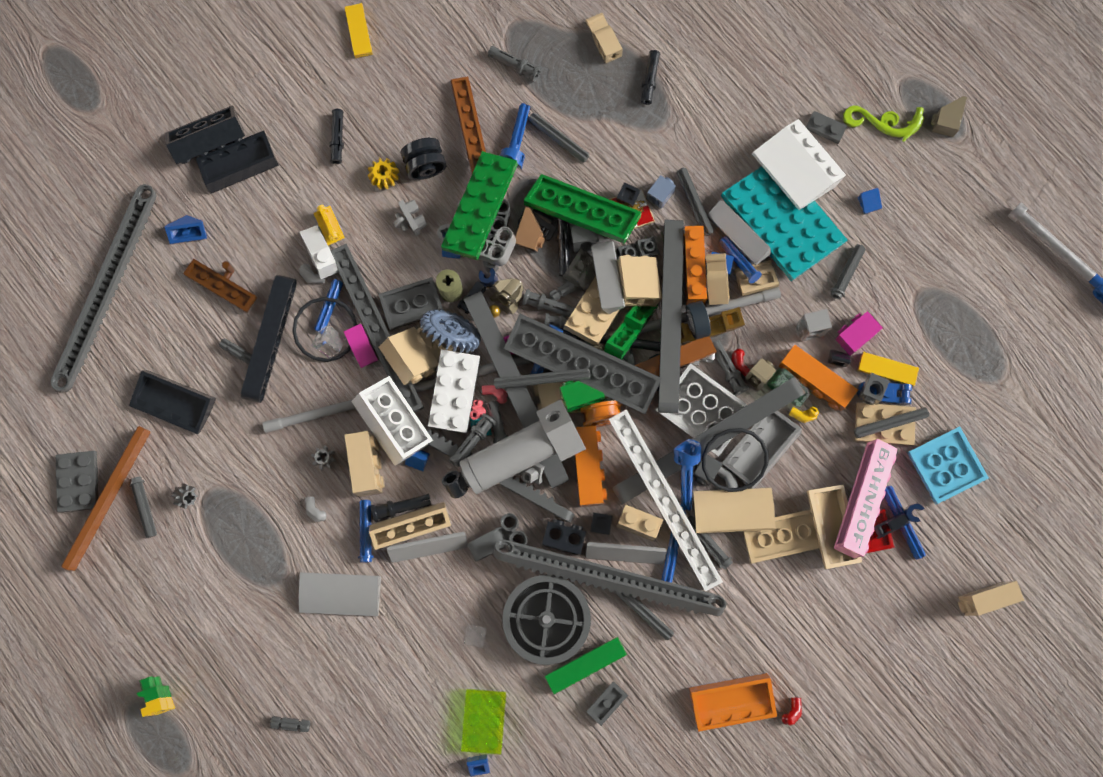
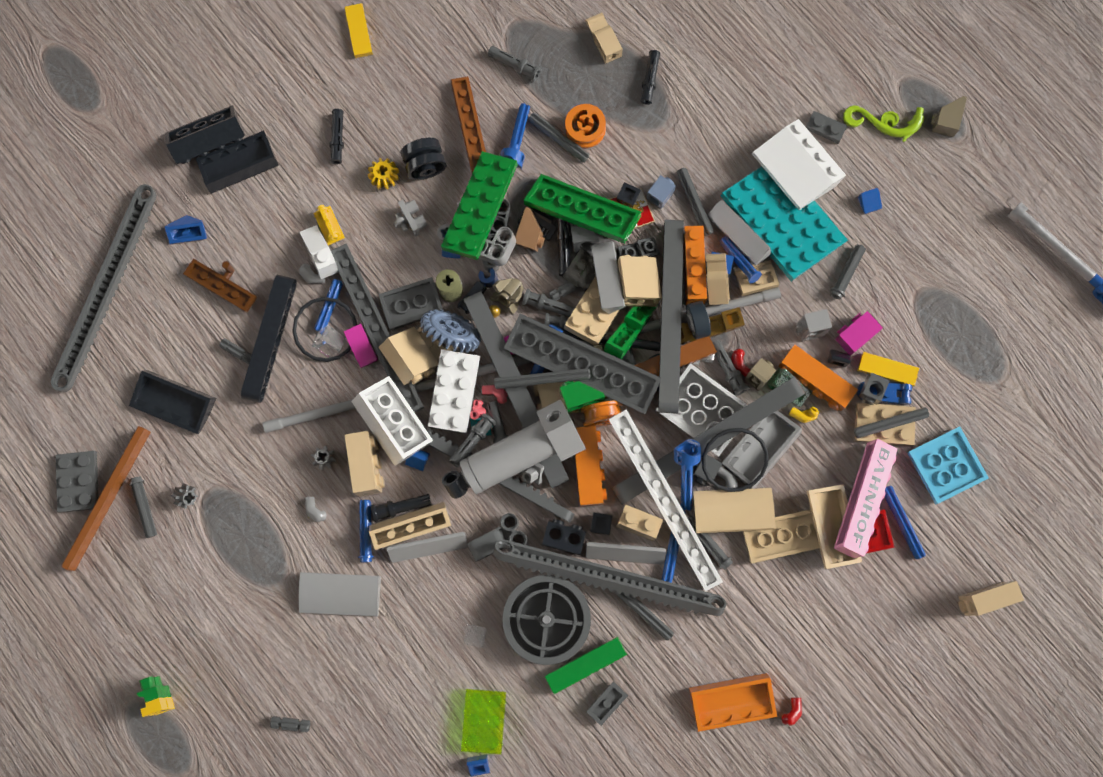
black piece [874,504,925,539] -> none
none -> orange wheel [565,104,606,148]

